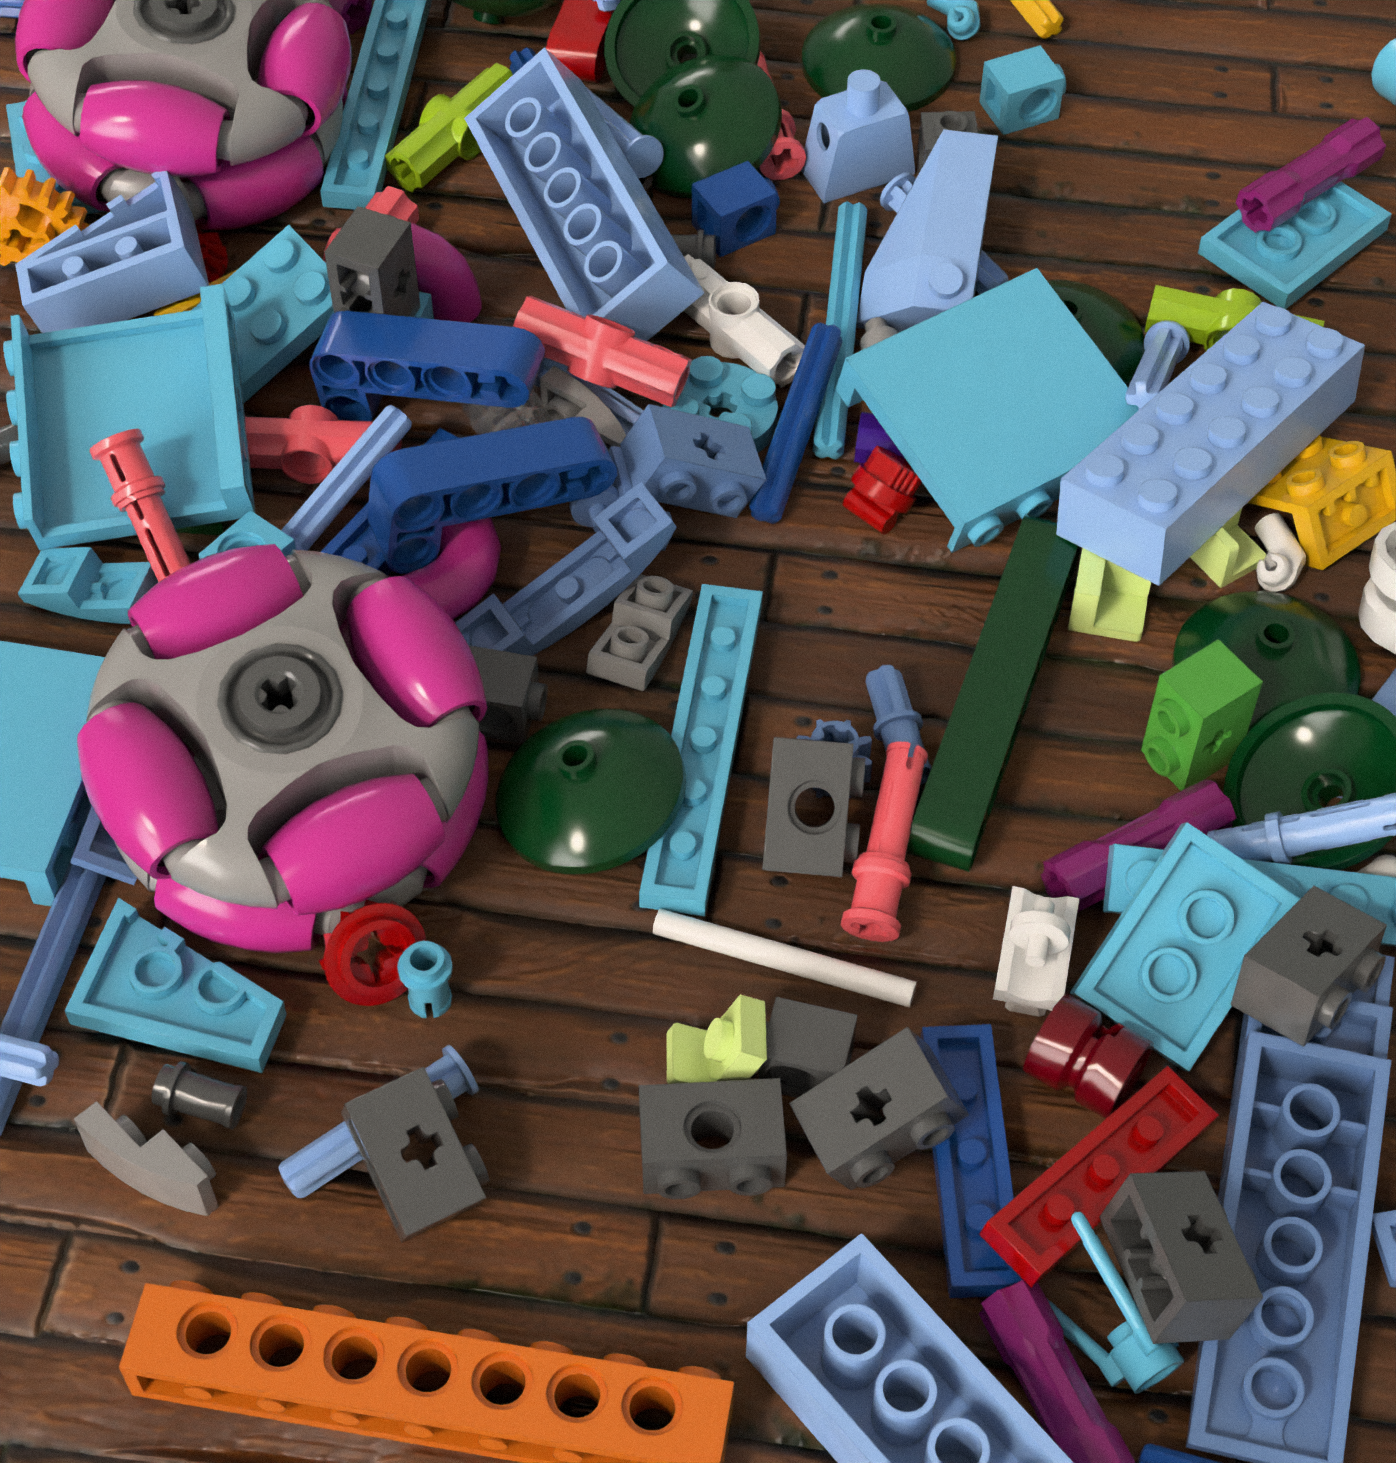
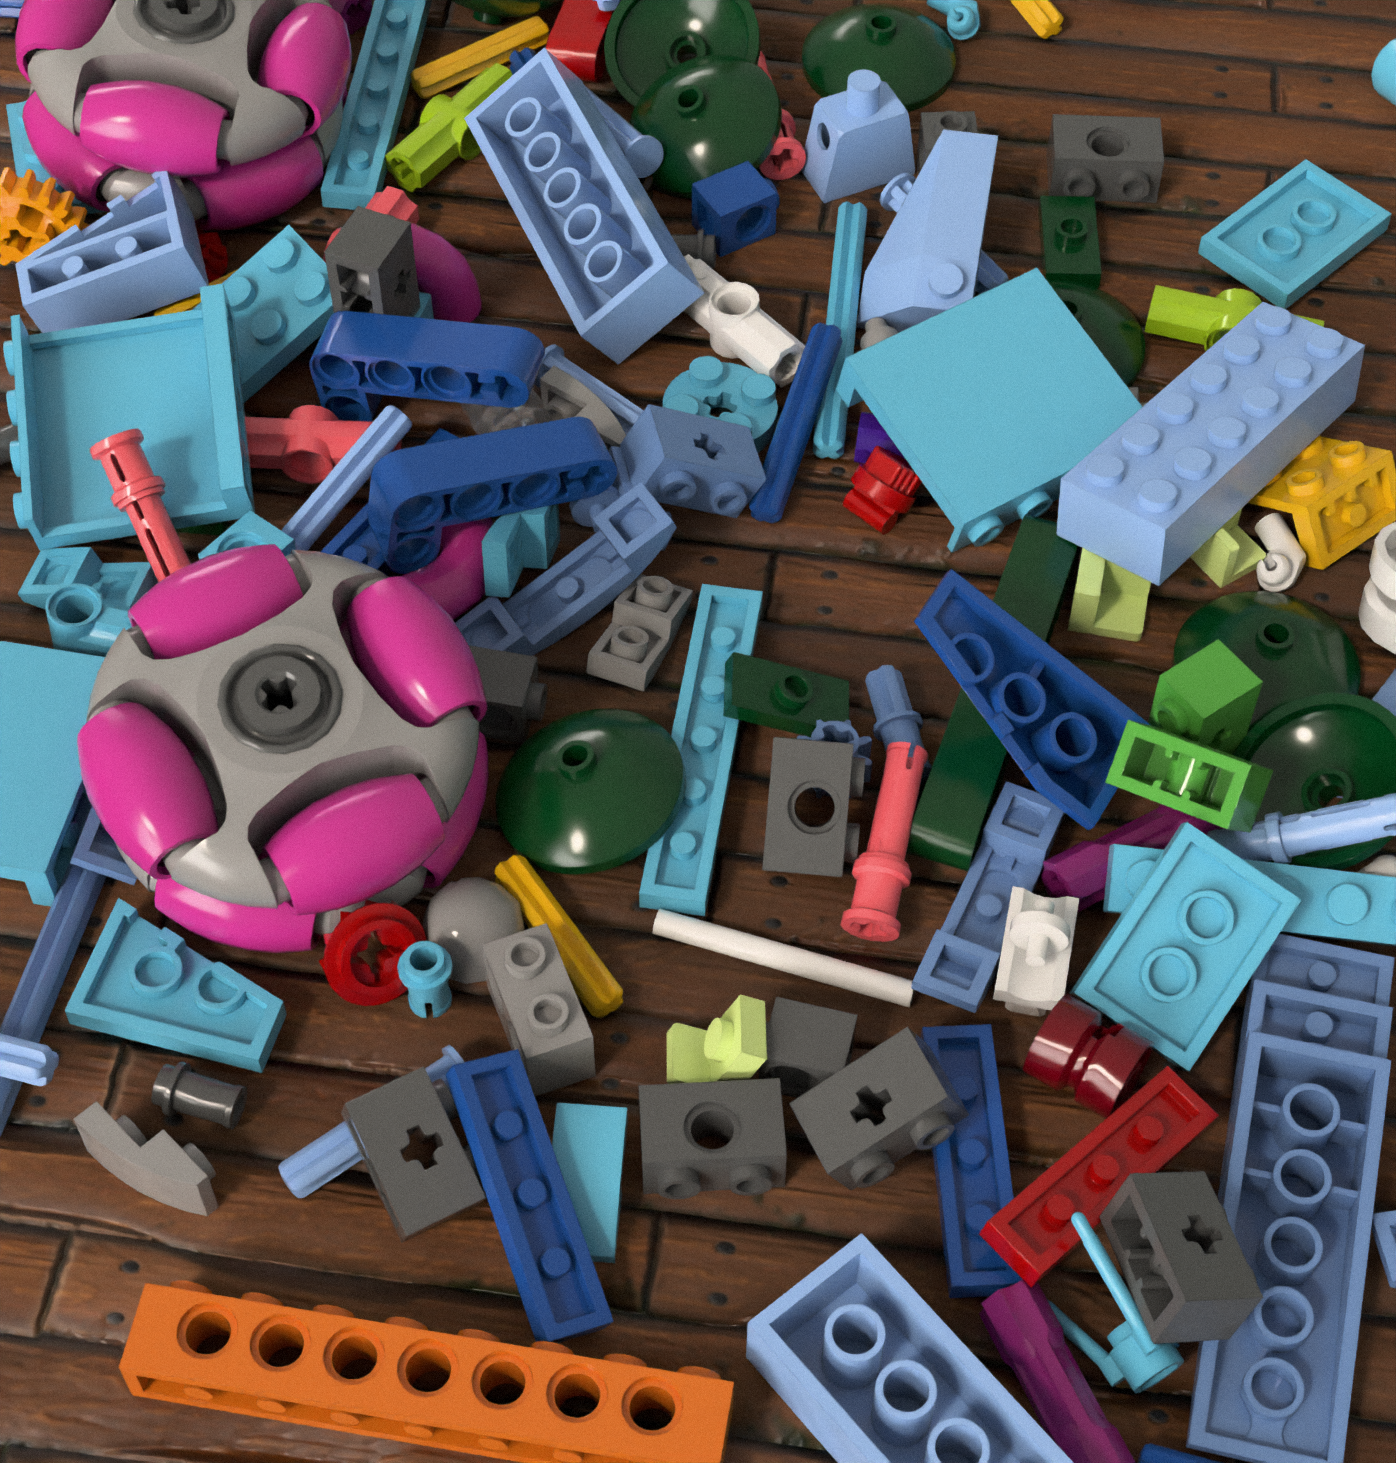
coral piece [513,296,692,407] -> none
medium azure brick [979,45,1067,135] -> none
light blue axle [1125,320,1190,410] -> none
dark grey brick [1231,886,1387,1047] -> none
magenta axle [1235,117,1386,233] -> none
none -> medium azure piece [45,583,132,657]
none -> yellow axle [410,16,550,99]
none -> light grey hair [422,877,525,984]
none -> blue plate [445,1049,614,1343]
none -> medium azure slope [481,504,560,597]
none -> light grey brick [482,923,596,1096]
none -> yellow axle [495,854,623,1018]
none -> medium azure slope [552,1103,628,1263]
none -> dark green plate [723,652,849,737]
none -> medium blue slope [911,781,1065,1013]
none -> blue wedge [914,569,1151,830]
none -> dark green plate [1038,196,1102,288]
none -> dark grey brick [1046,114,1164,203]
none -> bright green brick [1105,720,1274,833]

